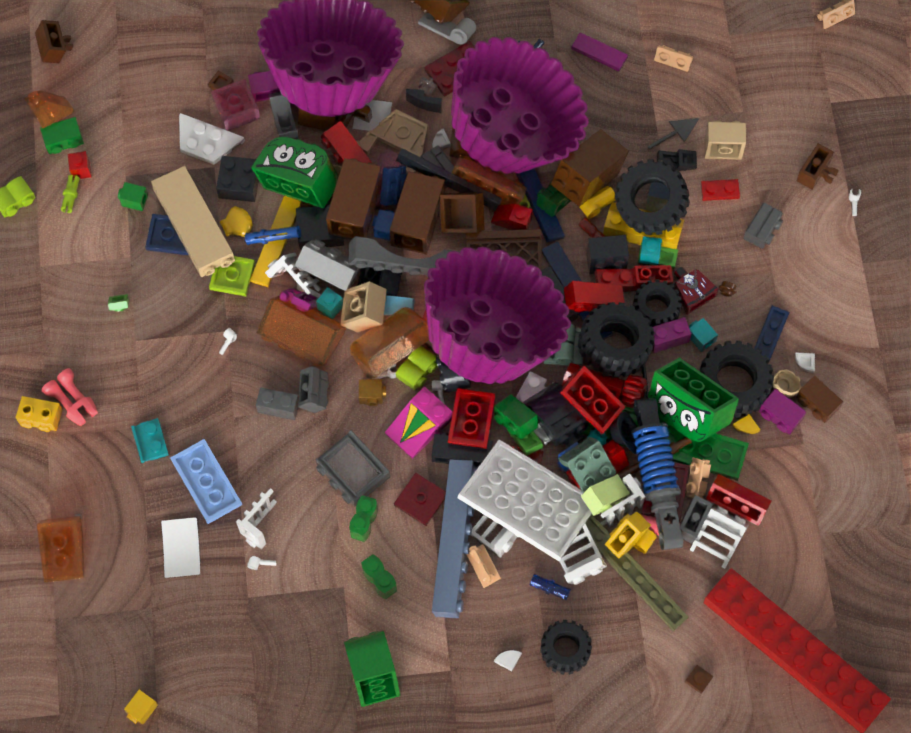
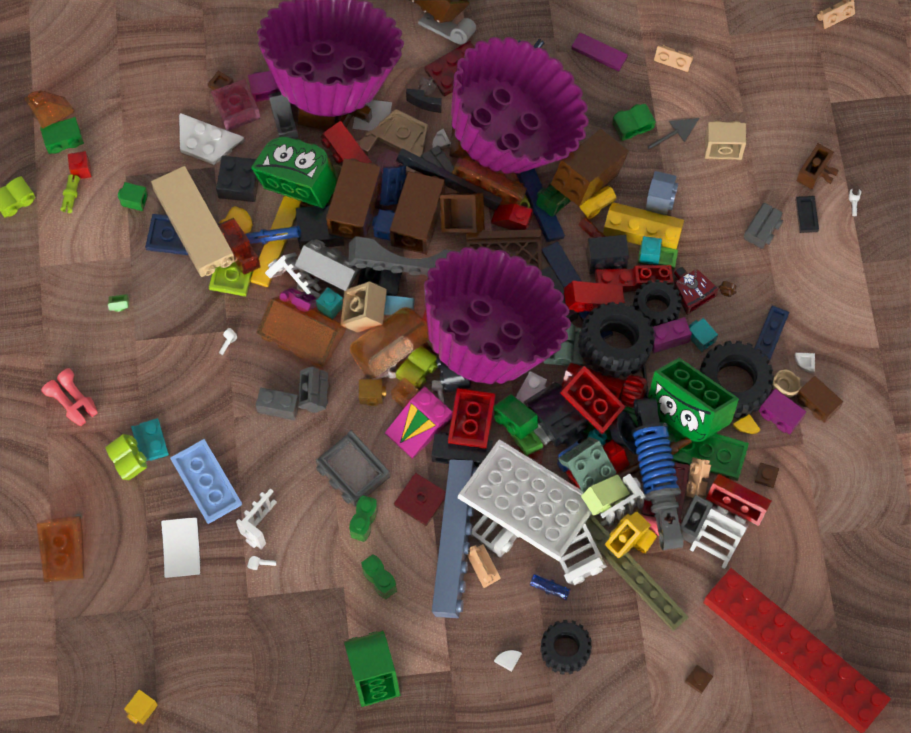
yellow brick [16,396,63,432] -> none
reddish brown brick [35,20,73,63] -> none
black tyre [615,159,690,235] -> none
black slope [657,149,697,171] -> none
red plate [701,179,740,201] -> none
none -> lime brick [105,434,147,480]
none -> clear red slope [218,218,261,275]
none -> clear orange brick [391,378,419,409]
none -> green brick [612,104,656,141]
none -> reddish brown plate [755,463,779,488]
none -> black tile [795,196,819,233]

